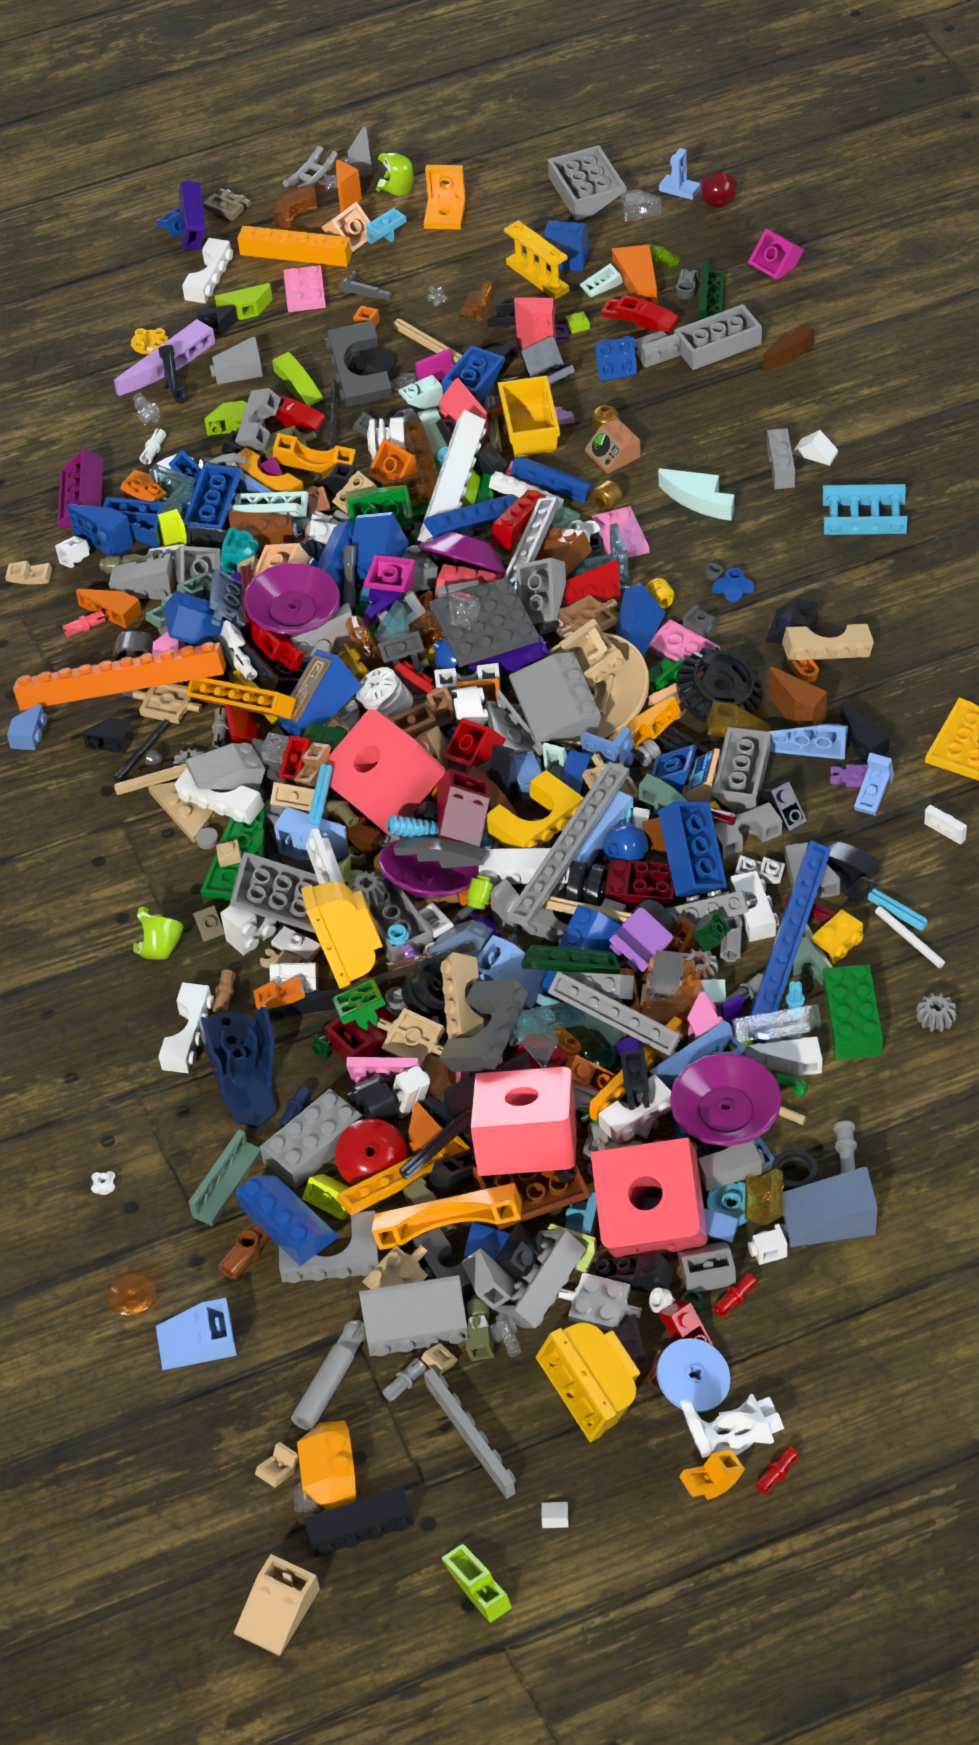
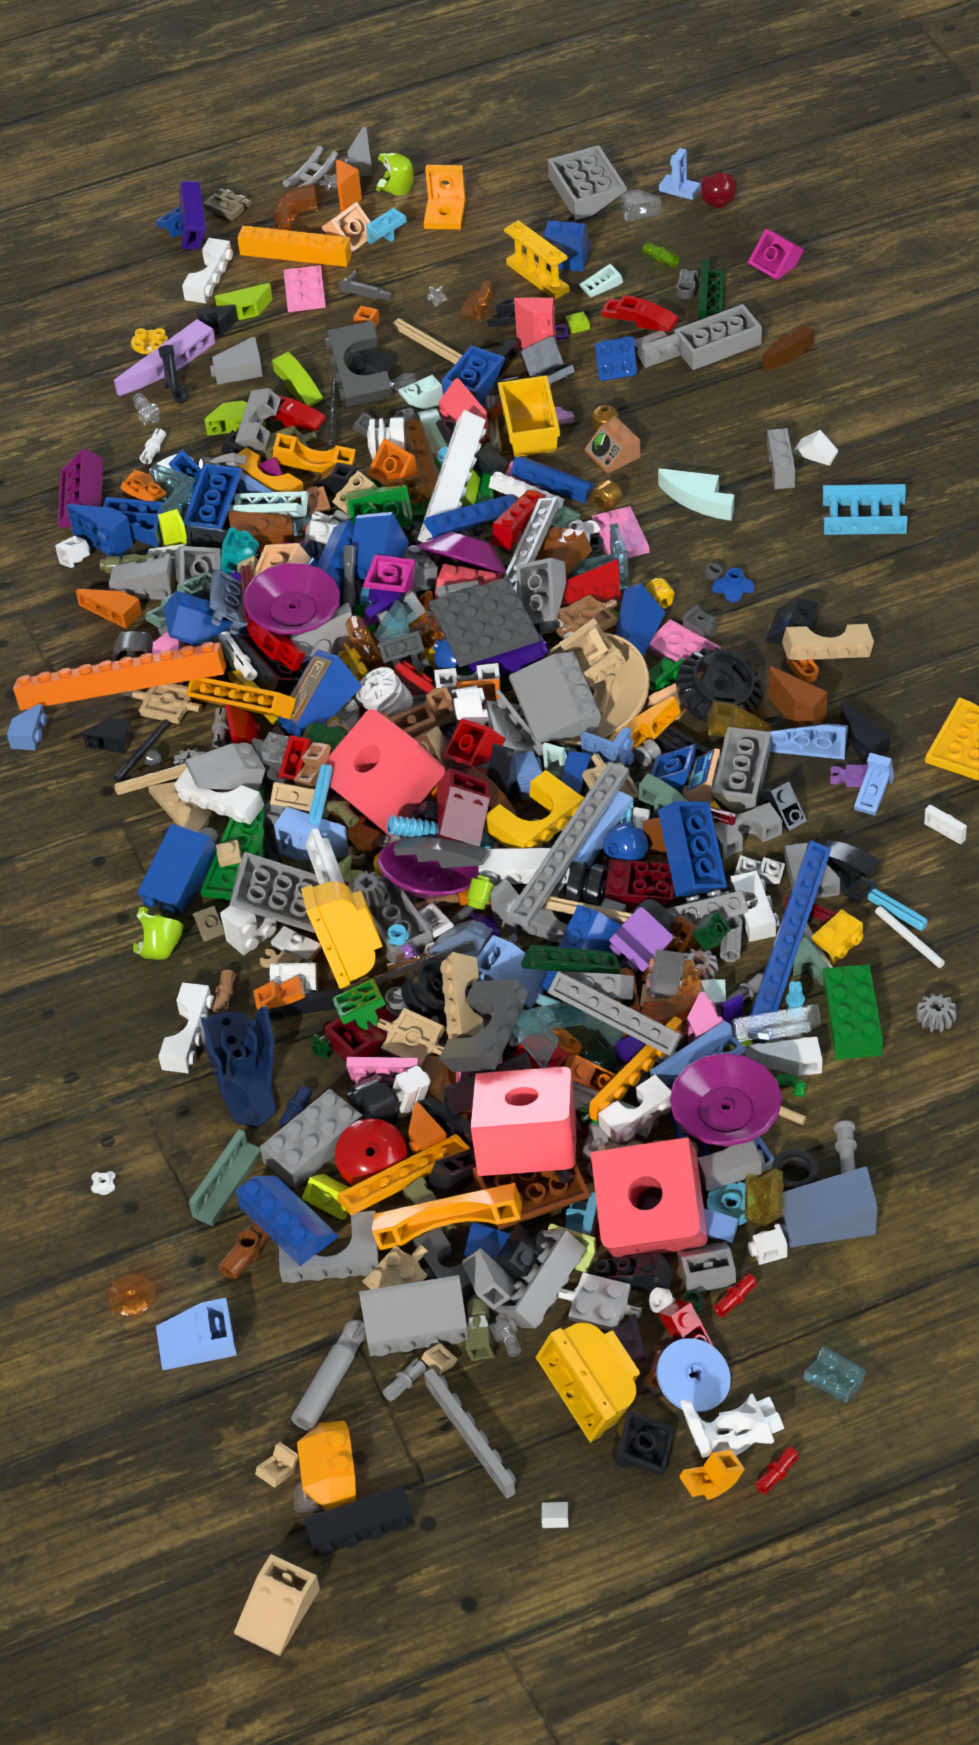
tan slope [5,561,52,584] -> none
coral pin [62,610,106,637] -> none
white slope [221,620,245,648] -> none
black axle [399,1112,471,1180] -> none
dark pink panel [415,349,454,385] -> none
lime slope [442,1544,512,1623] -> none
clear slope [448,592,480,630] -> none
orange slope [612,245,657,304] -> none
black hinge [620,1049,650,1110] -> none
none -> blue slope [137,823,217,915]
none -> black slope [612,1410,674,1475]
none -> clear light blue bracket [802,1346,866,1403]

